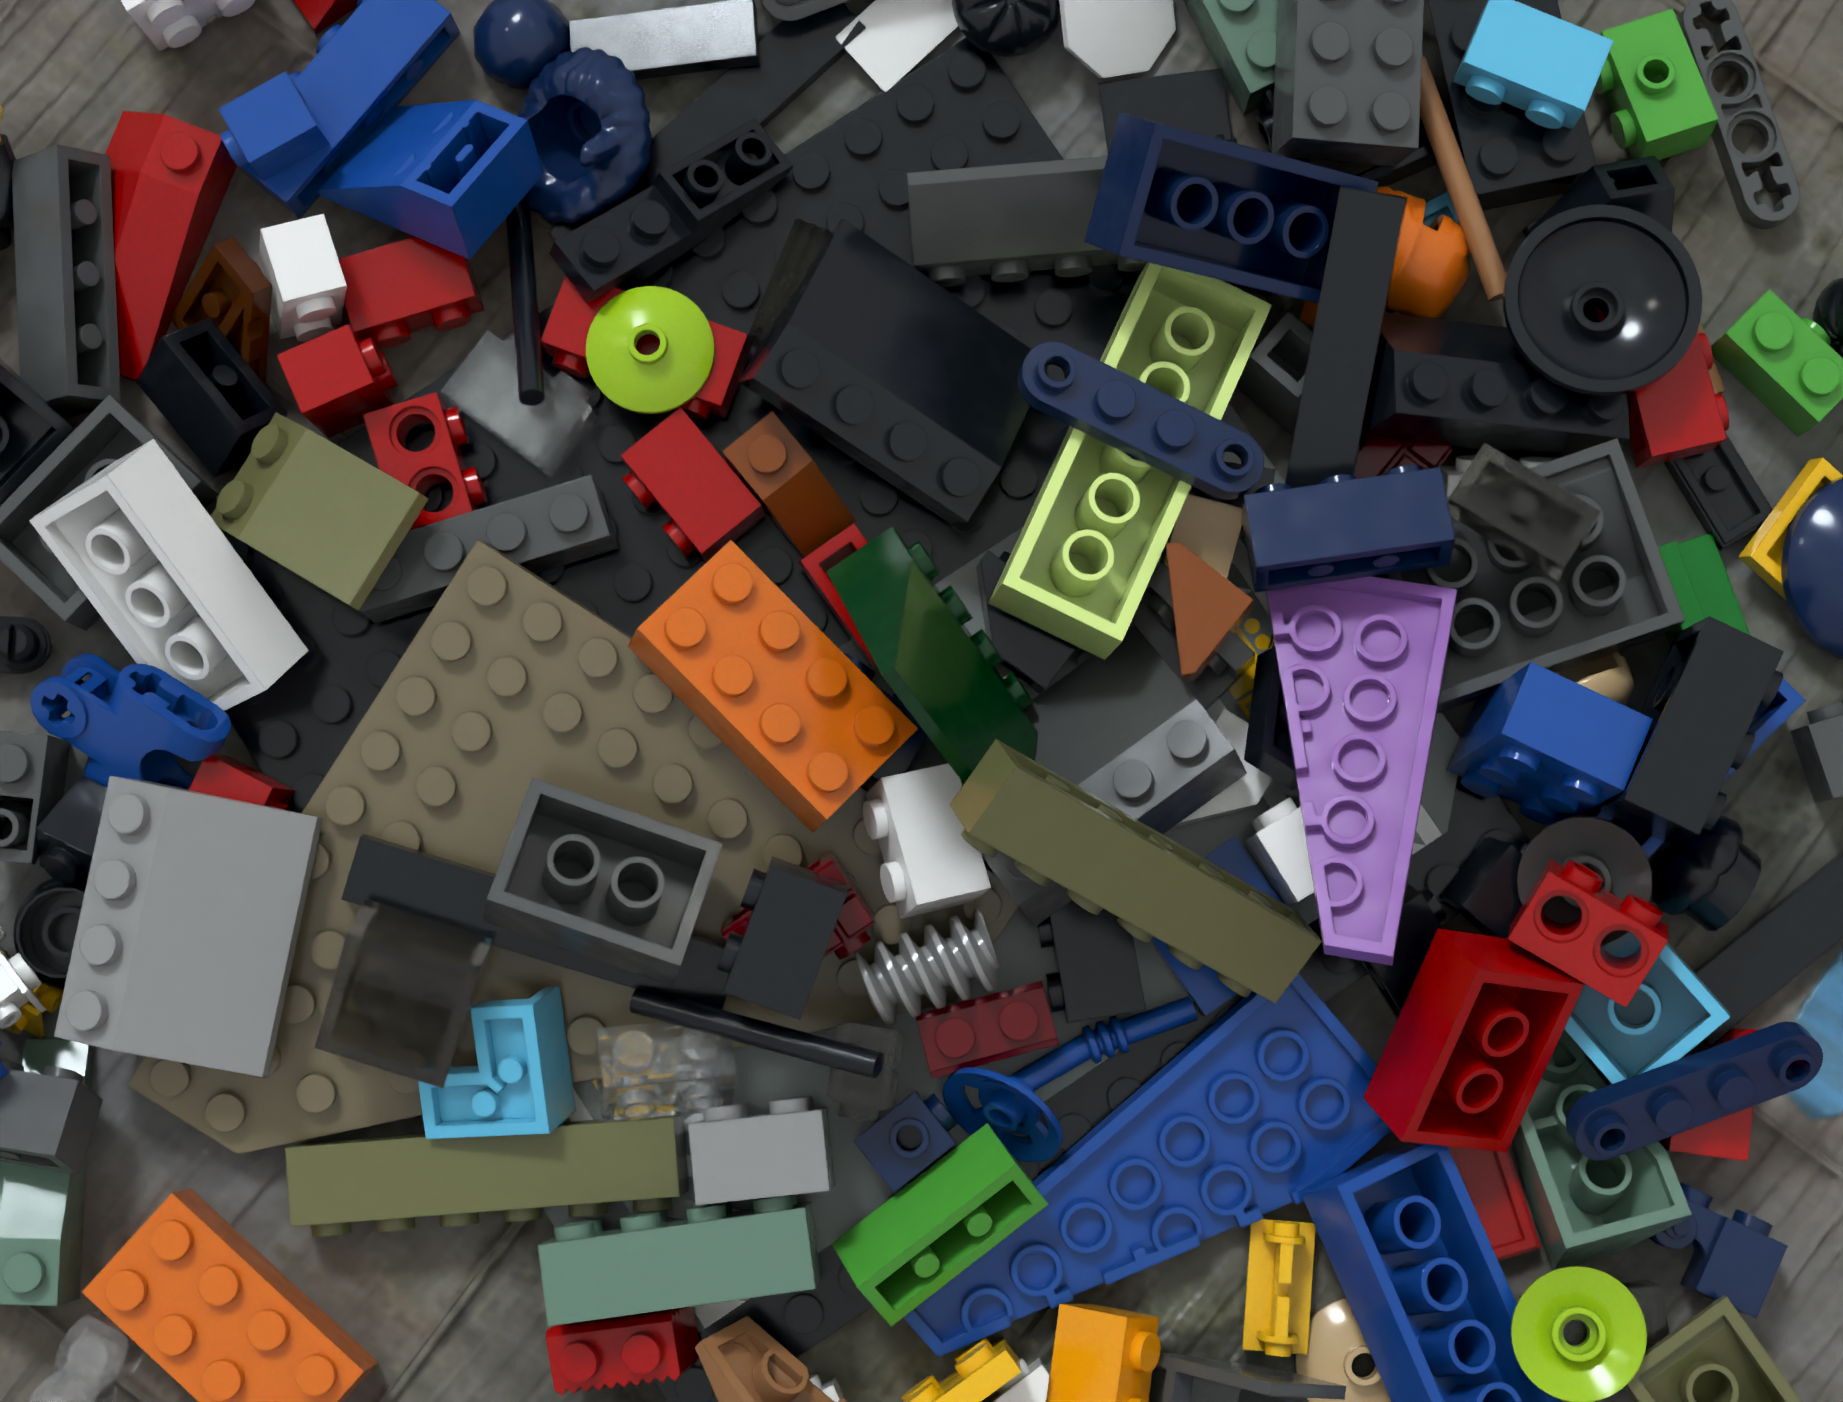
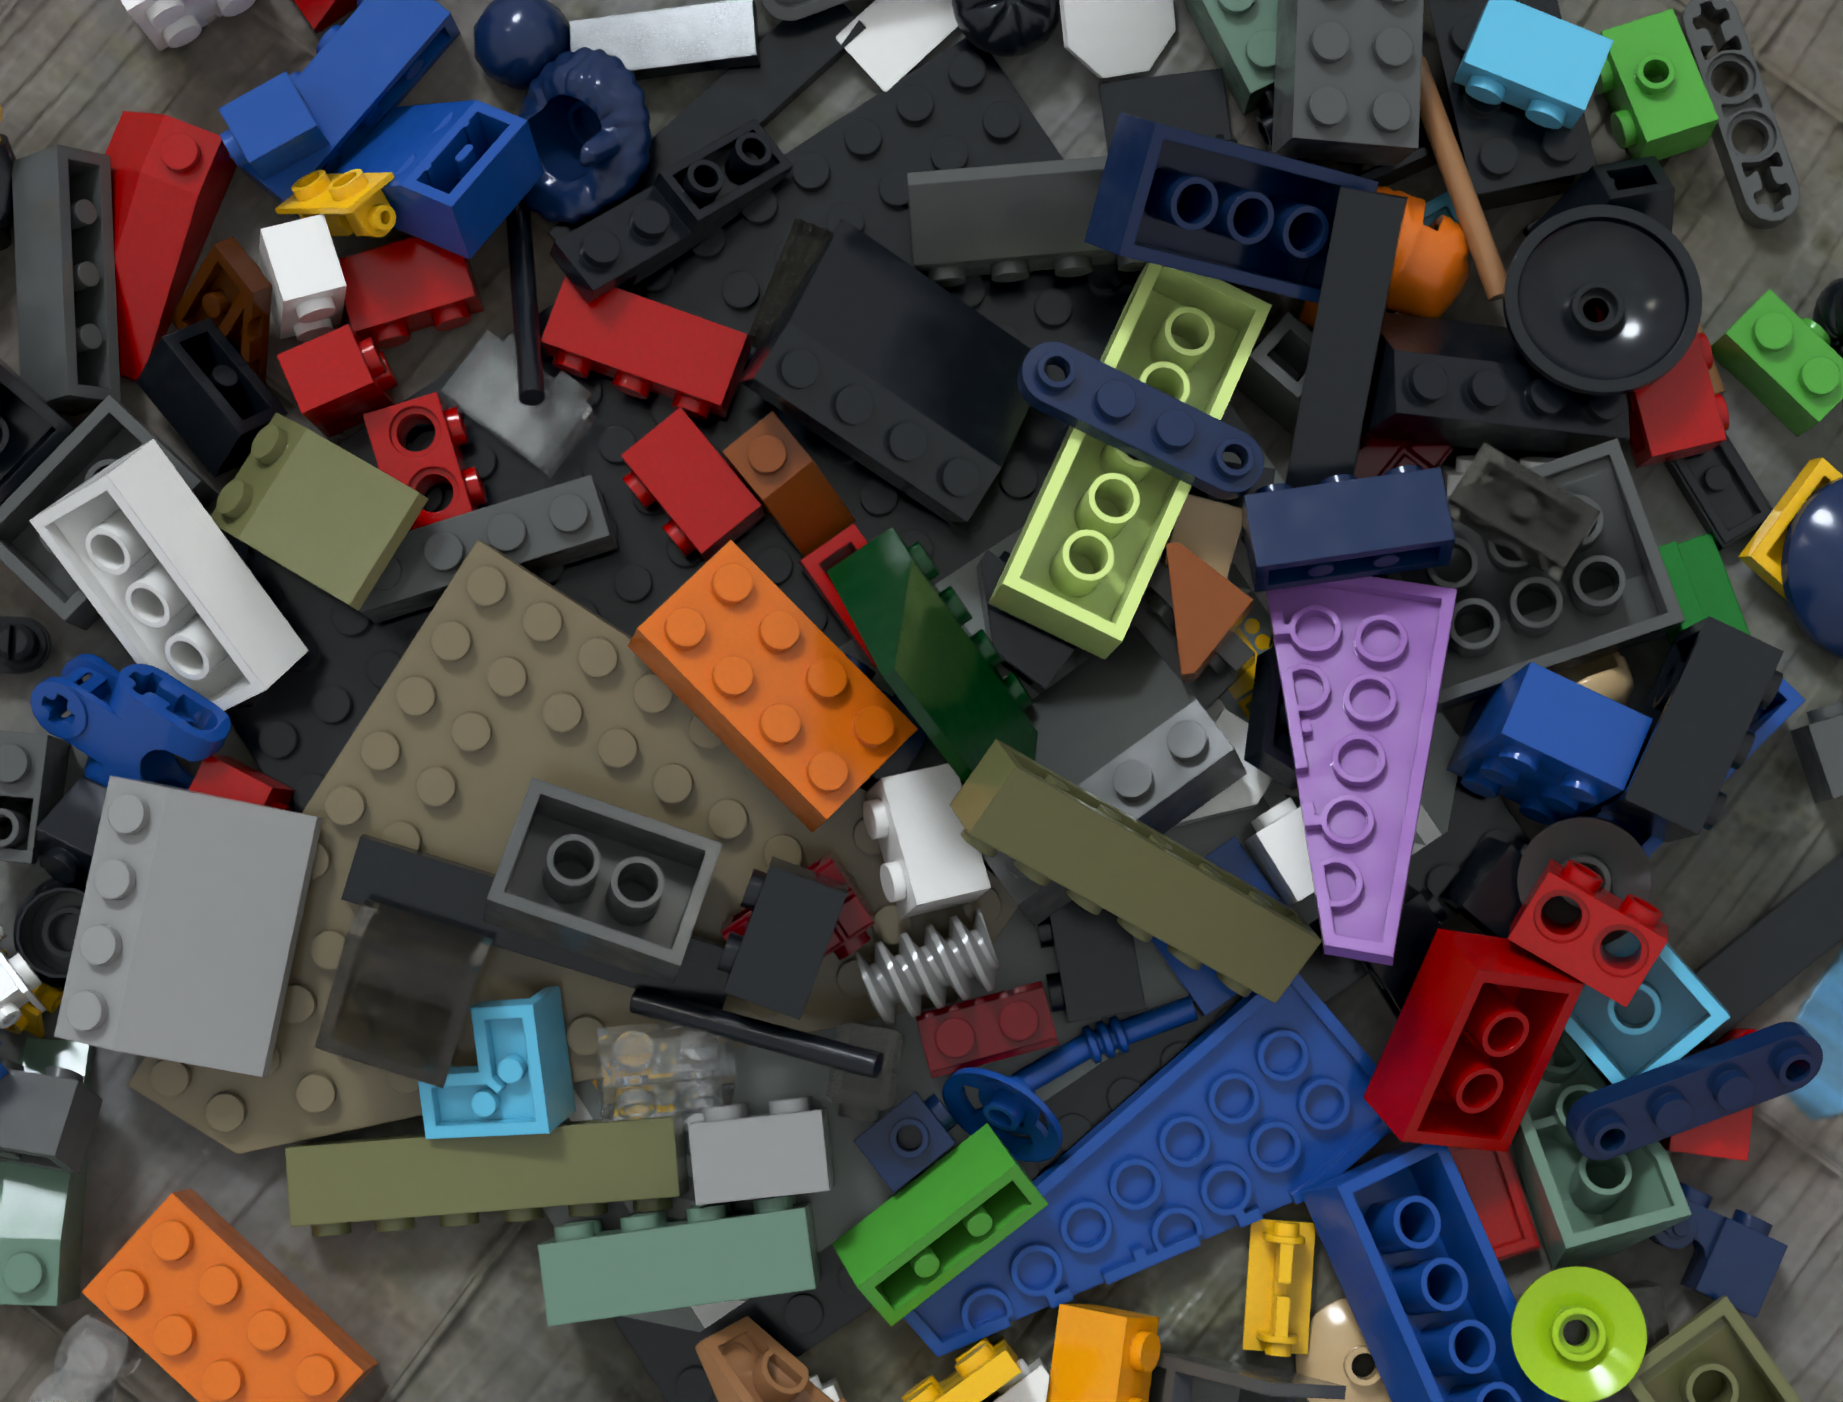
red brick [546,1306,699,1396] -> none
lime dish [586,286,715,414] -> none
black piece [1651,815,1761,931] -> none
none -> yellow hinge [275,169,396,237]

